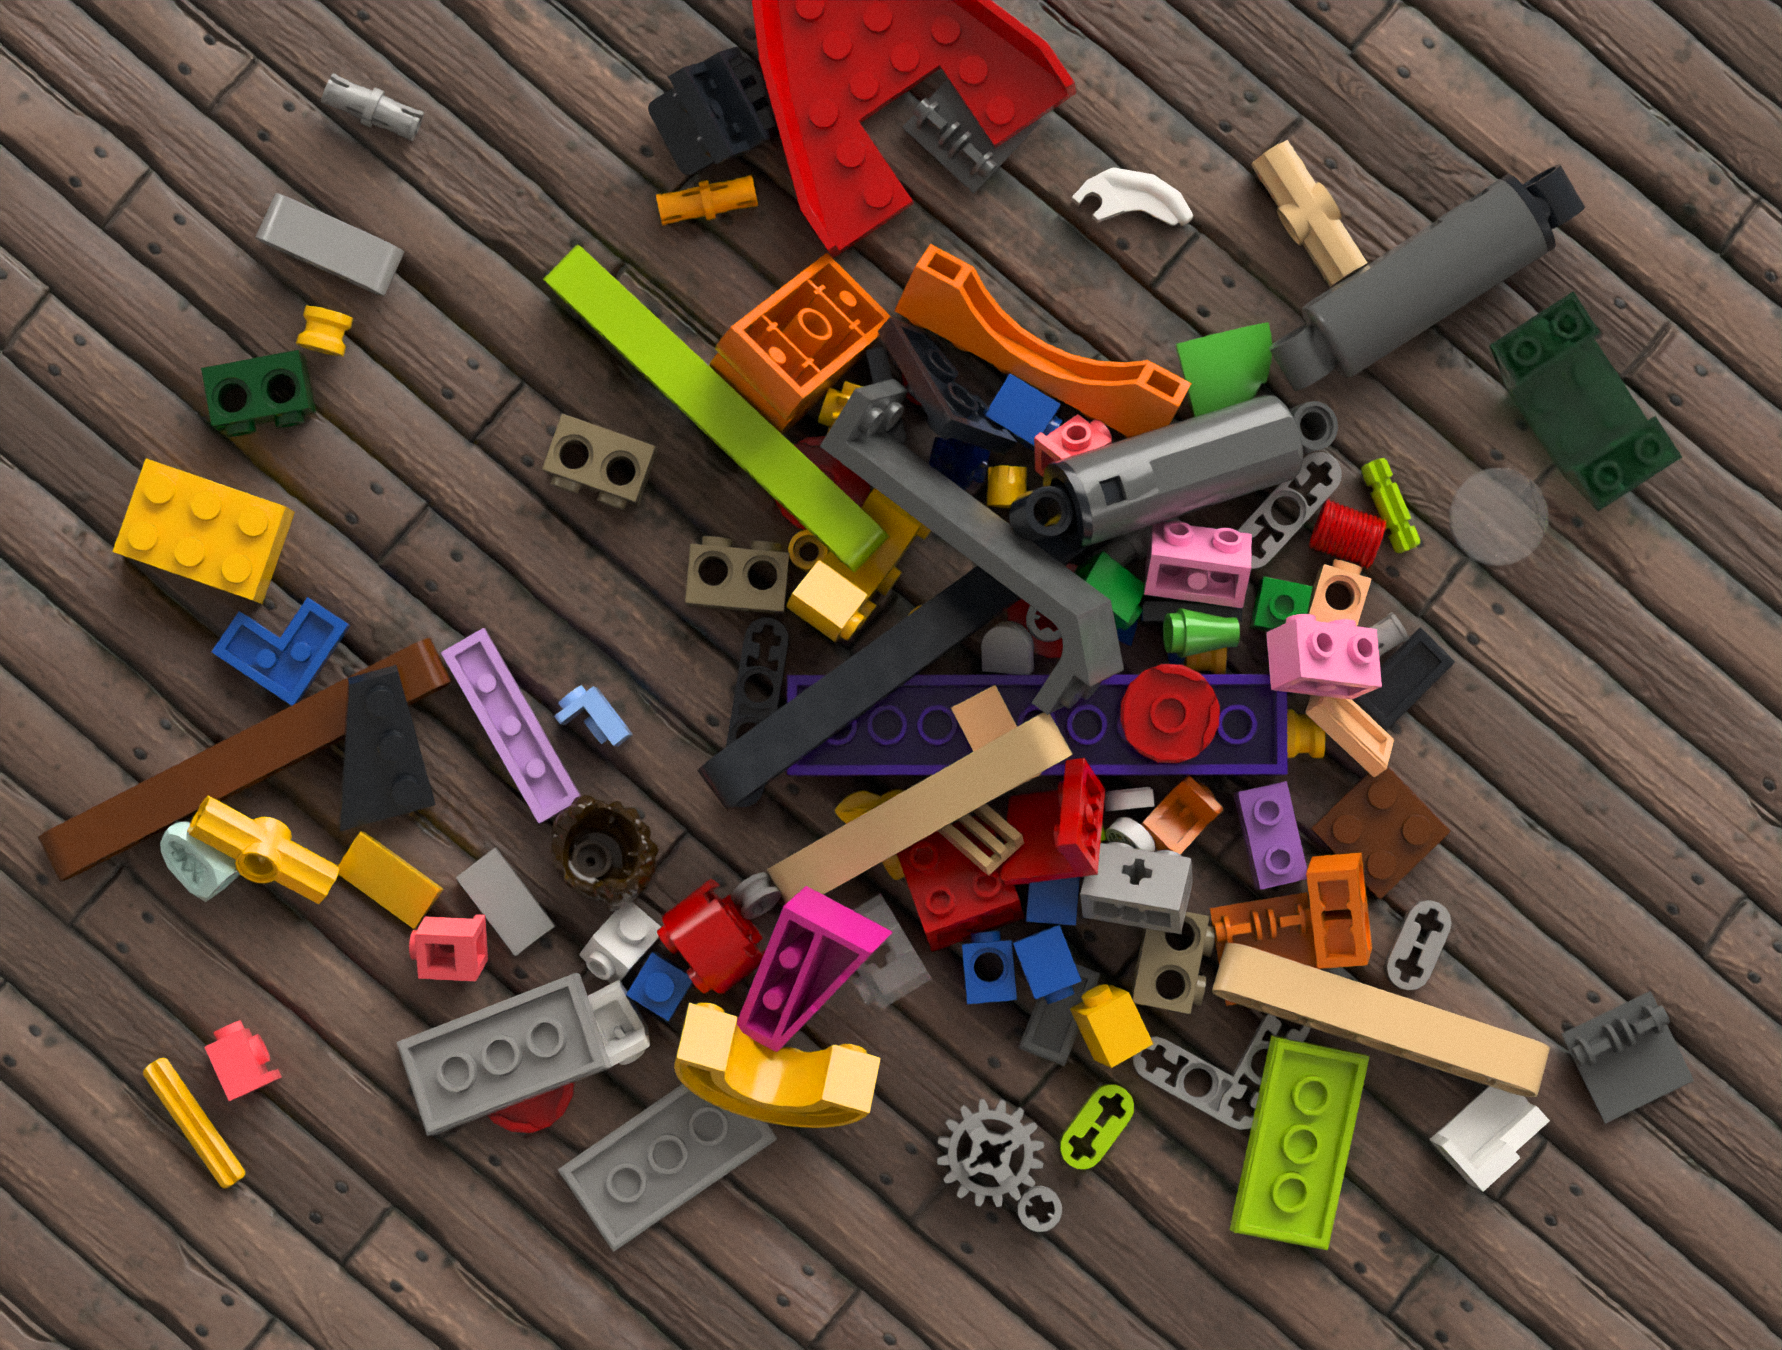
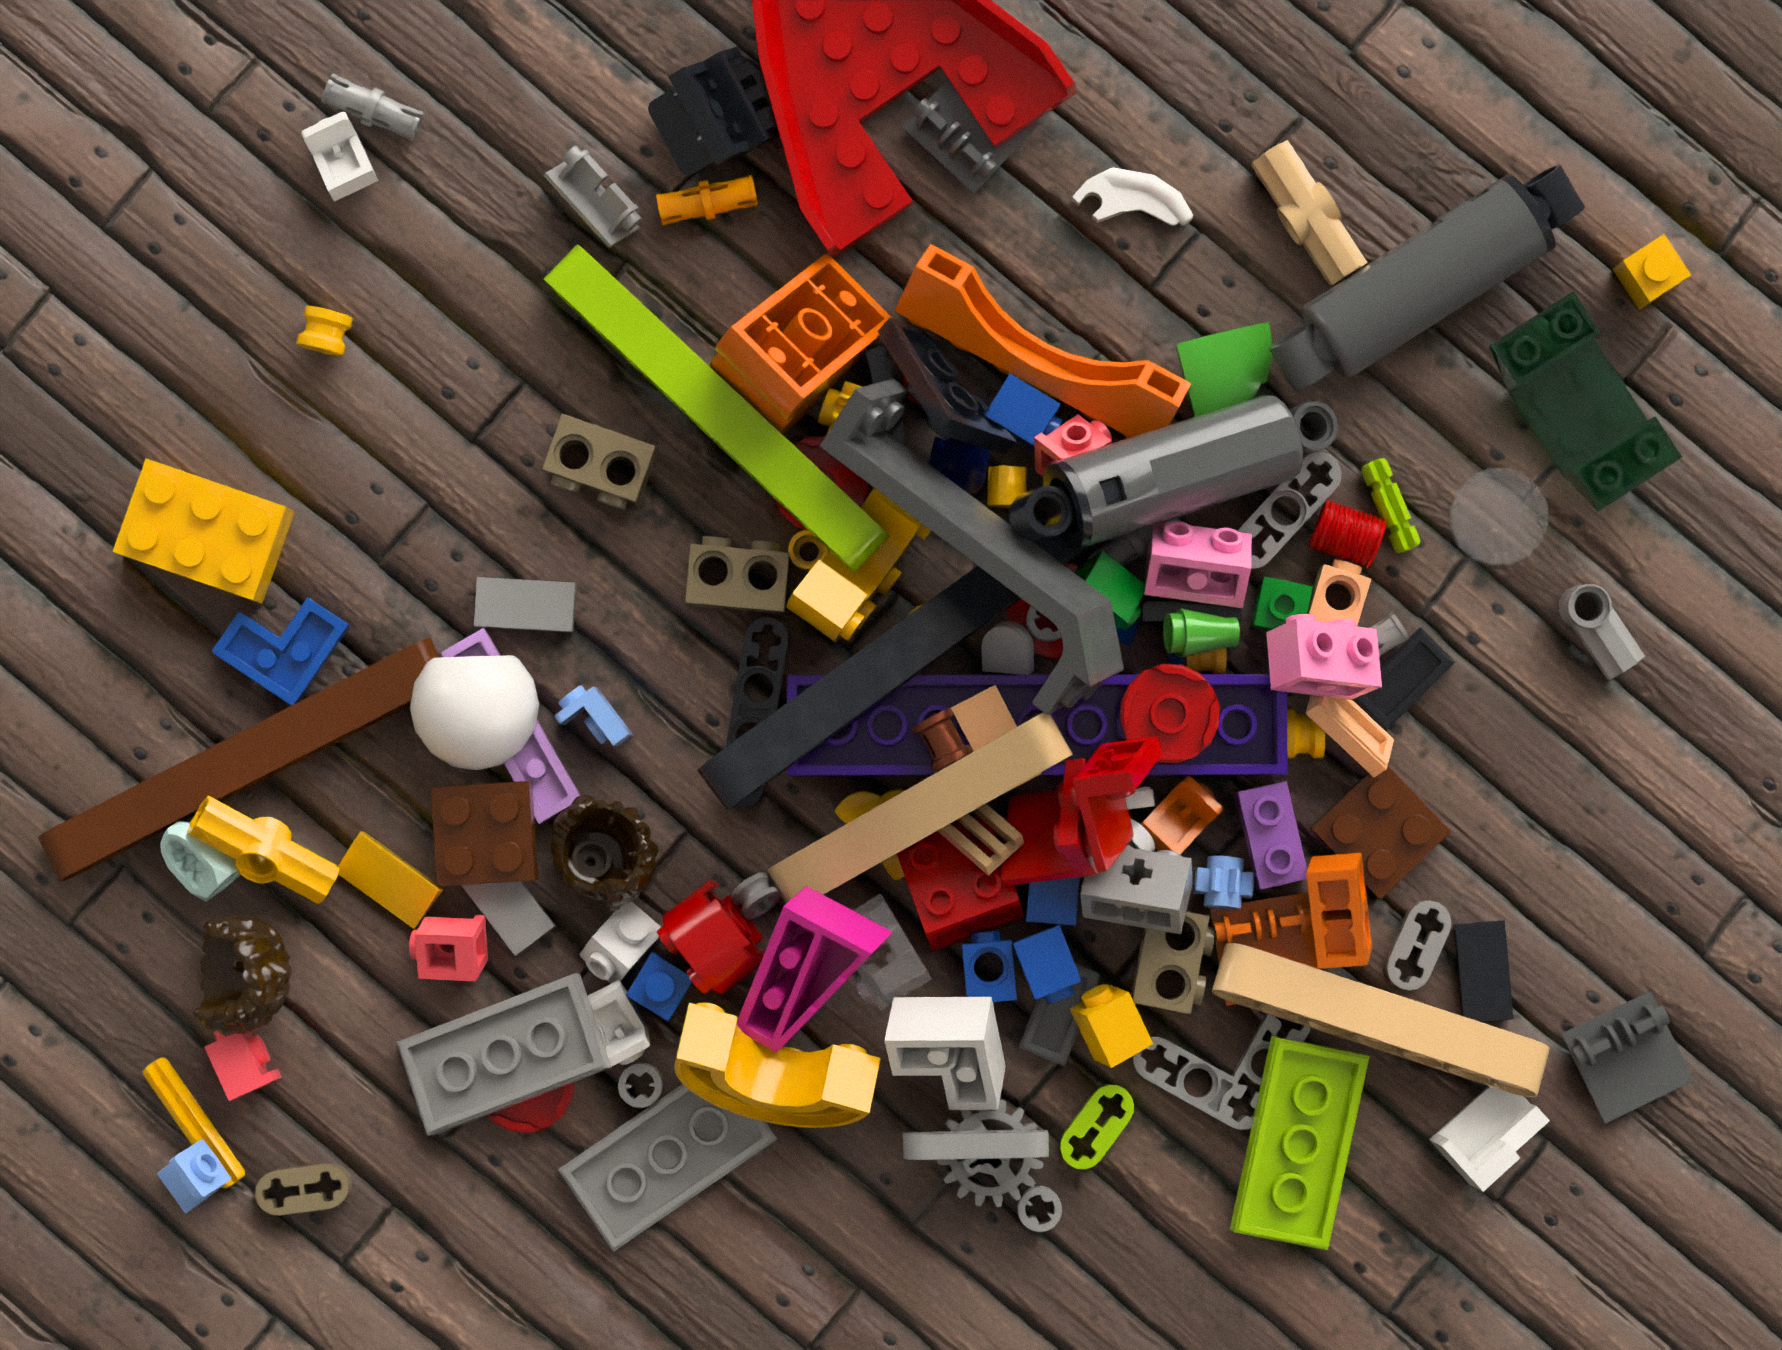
dark green brick [201,350,316,437] -> none
light grey beam [255,193,404,297] -> none
black wing [338,665,436,831] -> none
none -> light blue bracket [157,1139,232,1214]
none -> dark brown hair [193,917,292,1036]
none -> dark tan beam [255,1163,352,1215]
none -> white bracket [301,112,379,202]
none -> white cylinder [410,655,539,771]
none -> reddish brown plate [431,781,538,886]
none -> light grey tile [474,577,576,633]
none -> light grey hinge [543,146,642,248]
none -> light grey bush [618,1062,664,1108]
none -> white brick [884,997,1006,1110]
none -> light grey beam [903,1130,1049,1160]
none -> copper bush [911,708,973,772]
none -> red bracket [1071,736,1162,872]
none -> light blue gear [1194,856,1255,910]
none -> black tile [1453,920,1514,1022]
none -> light grey piece [1559,584,1645,680]
none -> yellow brick [1612,234,1691,310]

